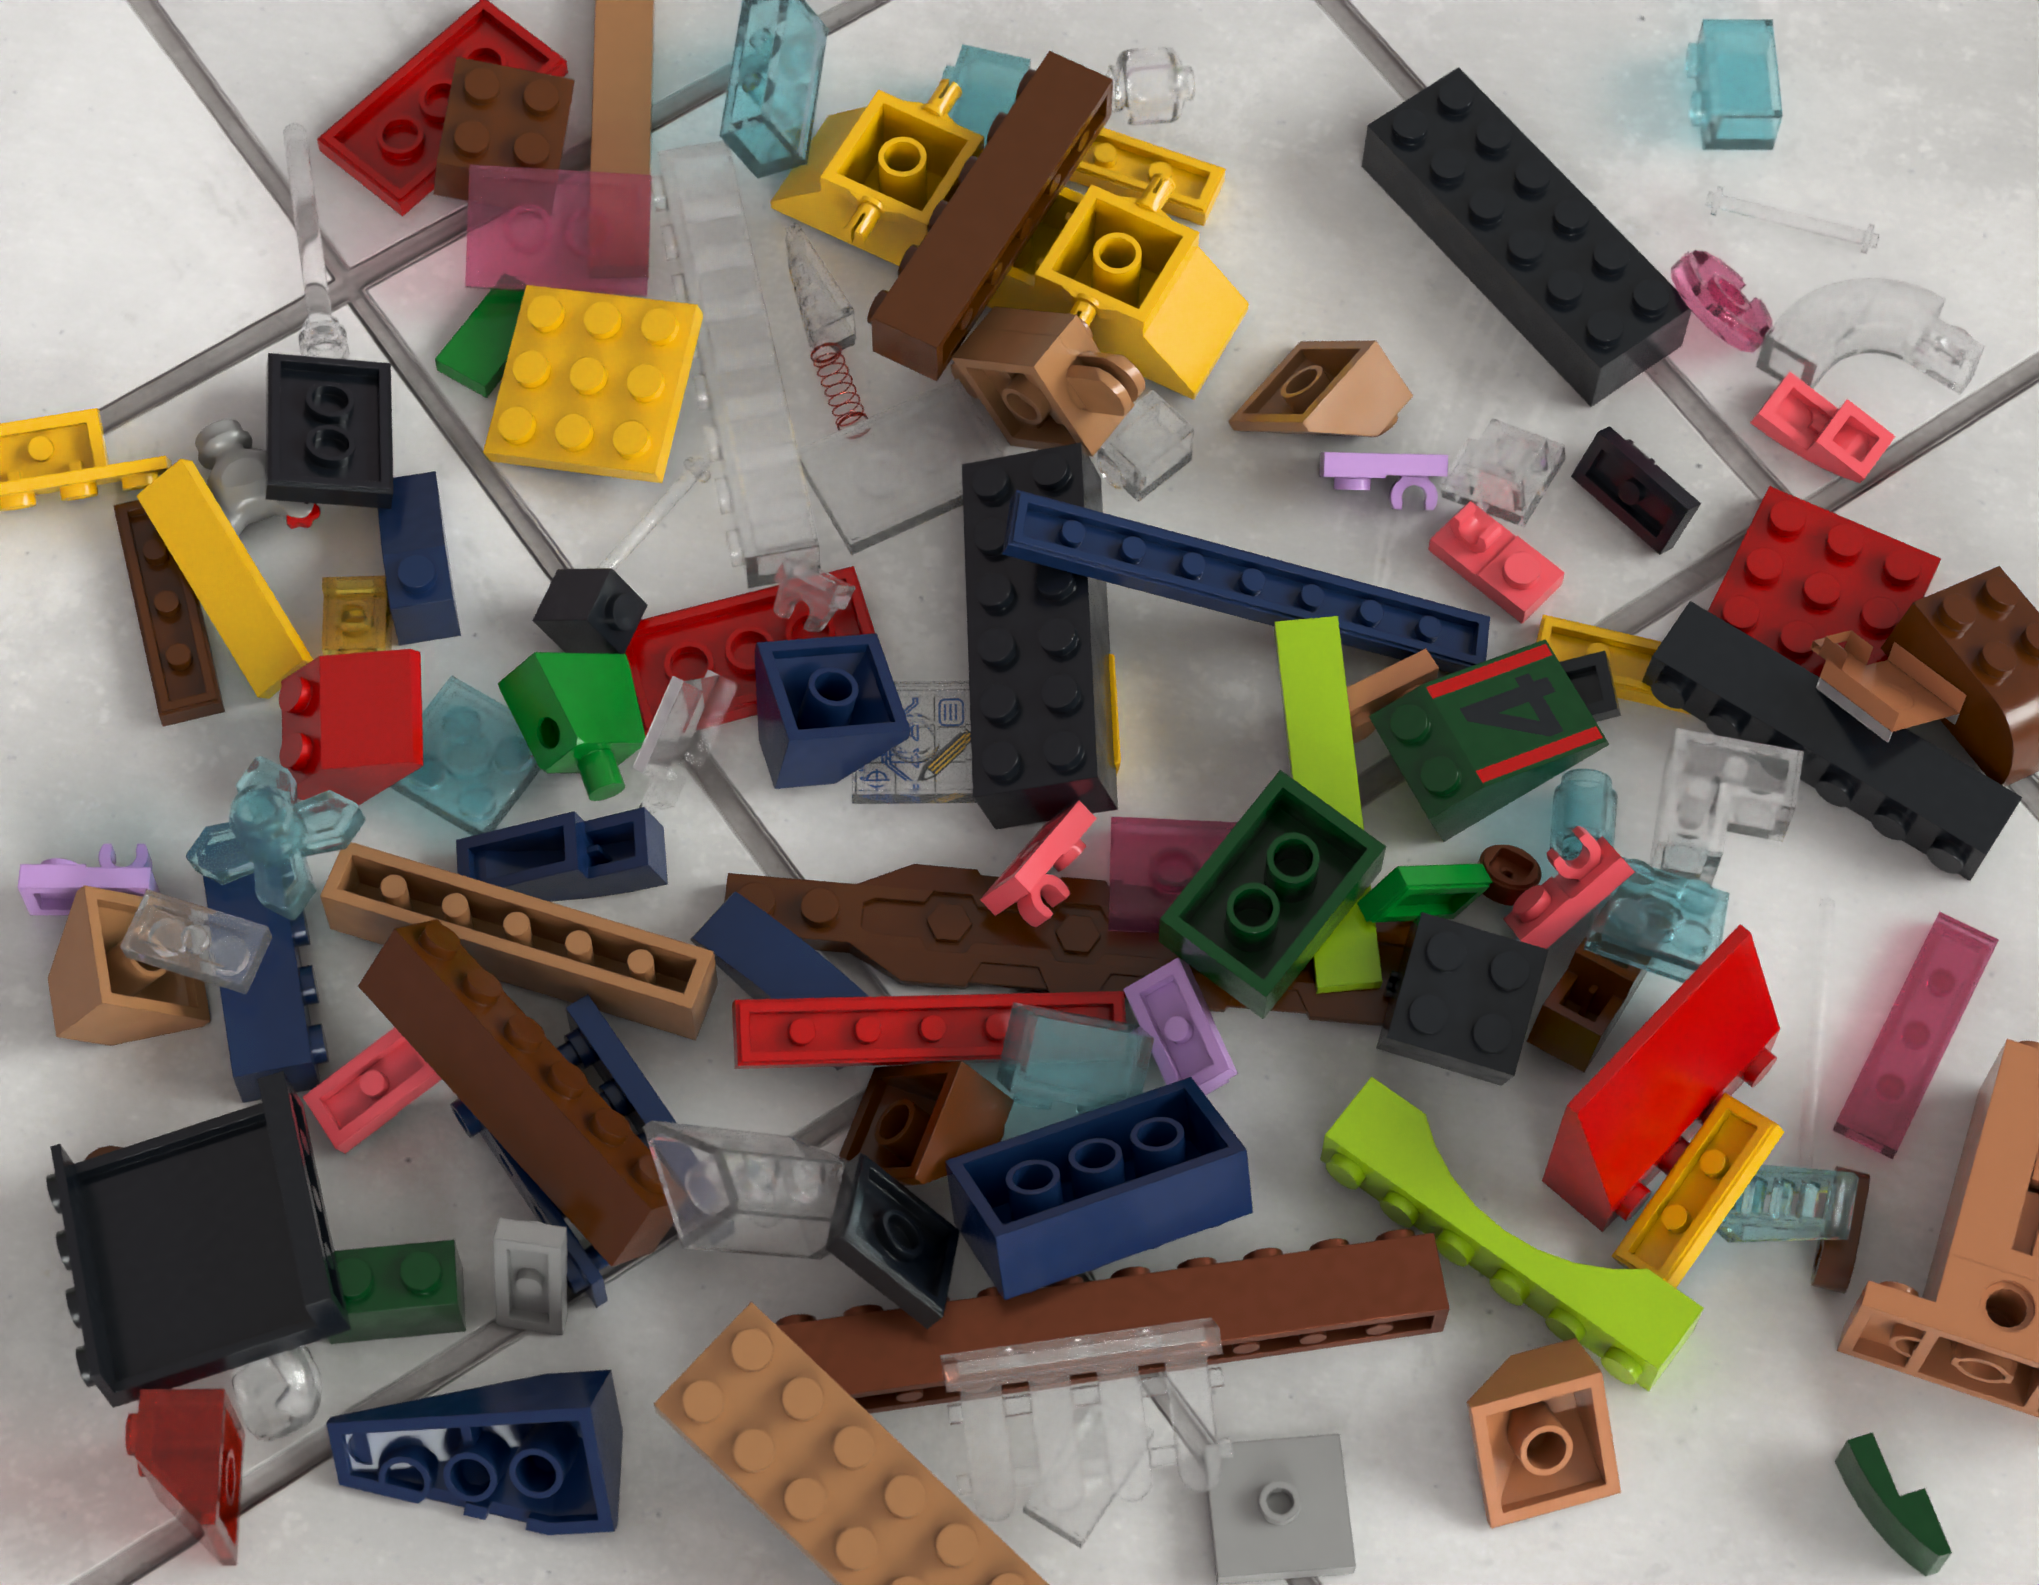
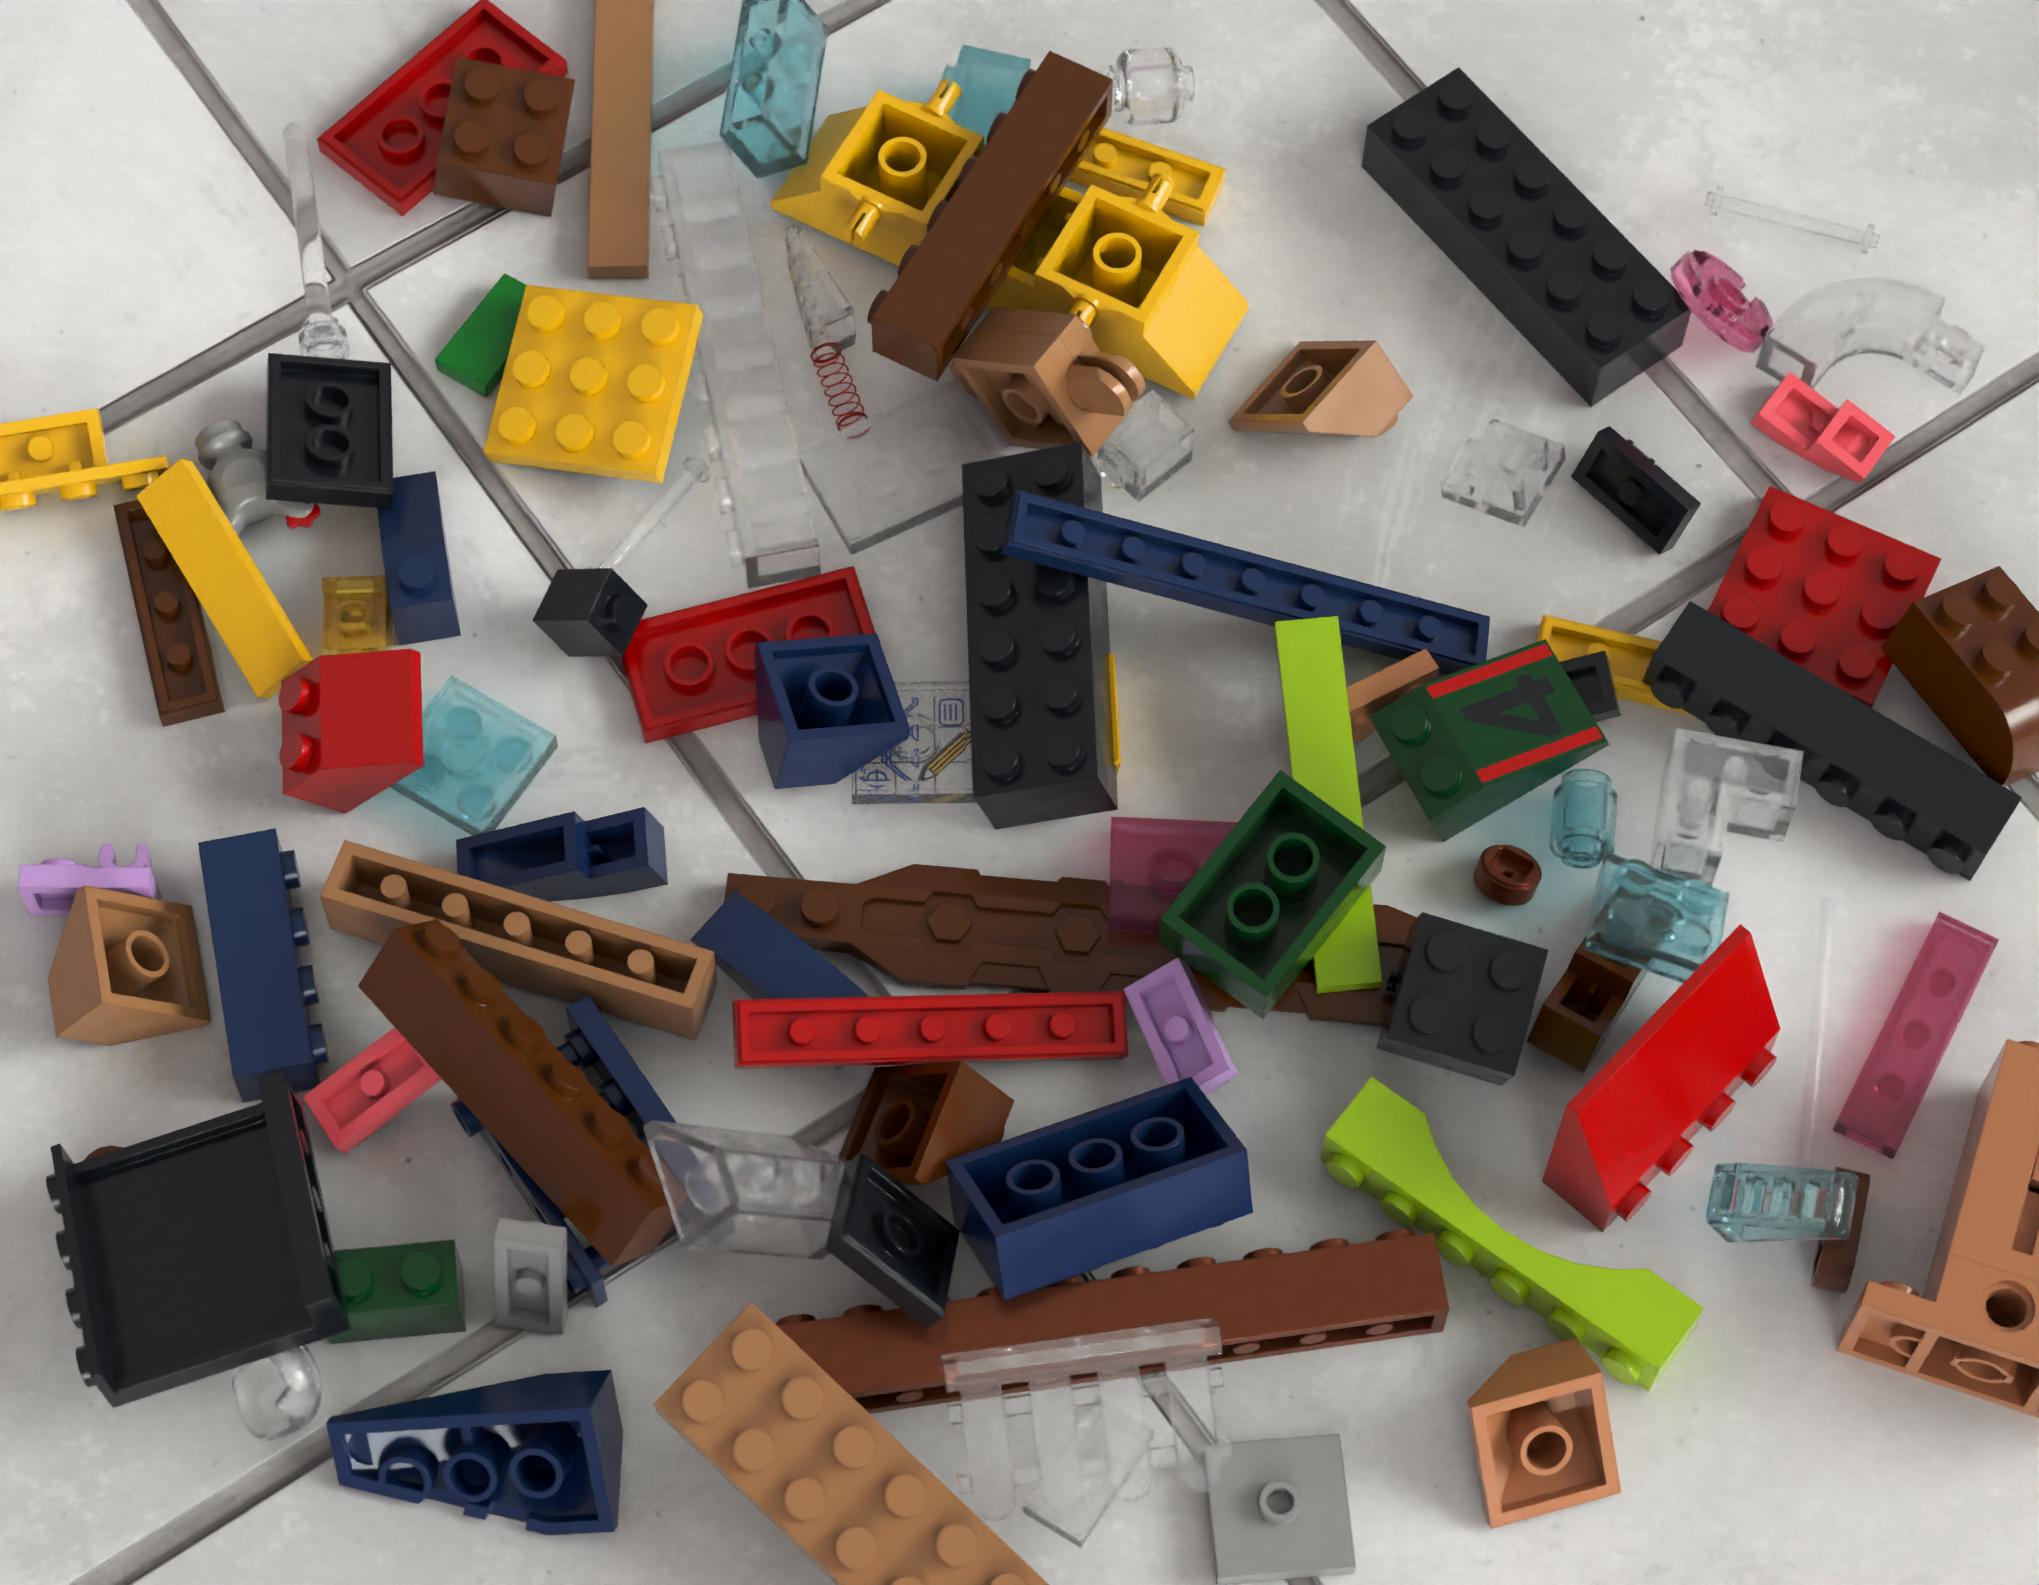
clear plate [120,889,272,995] -> none
clear red slope [125,1388,245,1566] -> none
clear light blue plant [186,756,366,920] -> none
clear pink tile [465,165,652,298] -> none
green torso [498,652,646,801] -> none
clear piece [633,669,738,814] -> none
clear tile [773,558,856,632] -> none
coral plate [980,800,1097,928] -> none
clear light blue brick [996,1002,1154,1114] -> none
lavender plate [1320,452,1448,510] -> none
green tile [1357,864,1492,923] -> none
coral plate [1428,501,1565,624] -> none
coral plate [1503,826,1635,949] -> none
yellow tile [1611,1093,1784,1288] -> none
clear light blue brick [1686,19,1783,150] -> none
nougat piece [1810,630,1967,743] -> none
dark green slope [1835,1432,1952,1576] -> none

